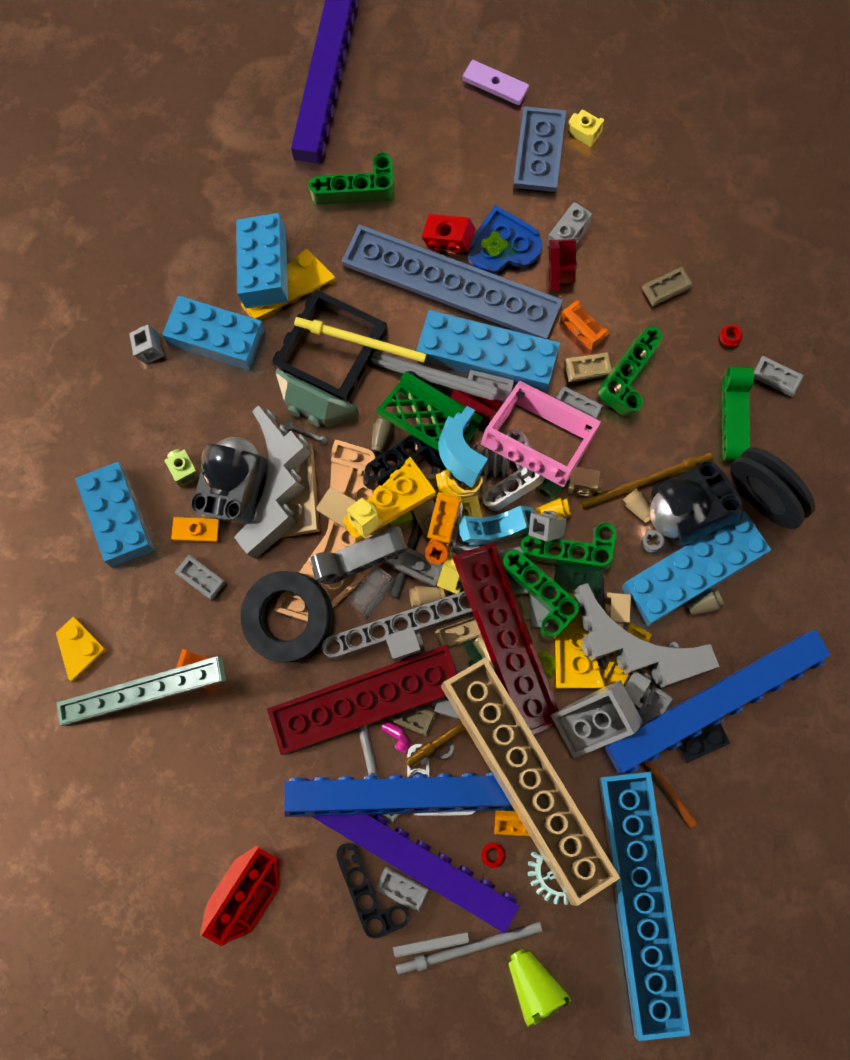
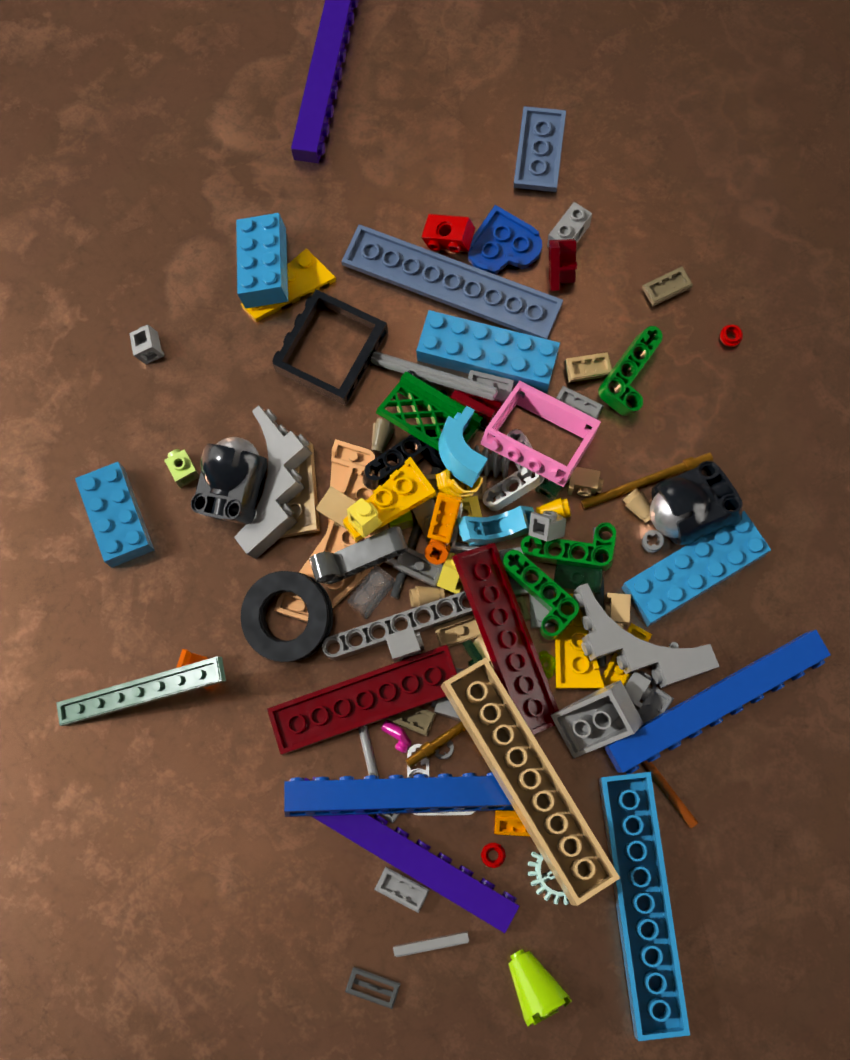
yellow wing [56,617,106,682] -> none
dark azure brick [162,295,266,371] -> none
light orange plate [171,517,220,543] -> none
light grey plate [174,555,226,601] -> none
red wedge [200,846,279,946] -> none
sand green wedge [275,368,359,428] -> none
light grey hinge [284,421,328,445] -> none
light yellow bar [294,317,426,363] -> none
green beam [308,152,394,204] -> none
black beam [336,843,411,939] -> none
light grey bar [396,922,543,975] -> none
lavender tile [462,59,529,105] -> none
clear neon green plate [481,231,508,257] -> none
orange hinge [561,300,610,351] -> none
light yellow brick [568,109,604,147] -> none
black plate [677,723,731,764] -> none
dark tan cone [687,588,724,616] -> none
green beam [722,366,754,461] -> none
black tyre [730,447,815,529] -> none
light grey plate [754,355,804,397] -> none
none -> dark grey tile [345,966,401,1009]

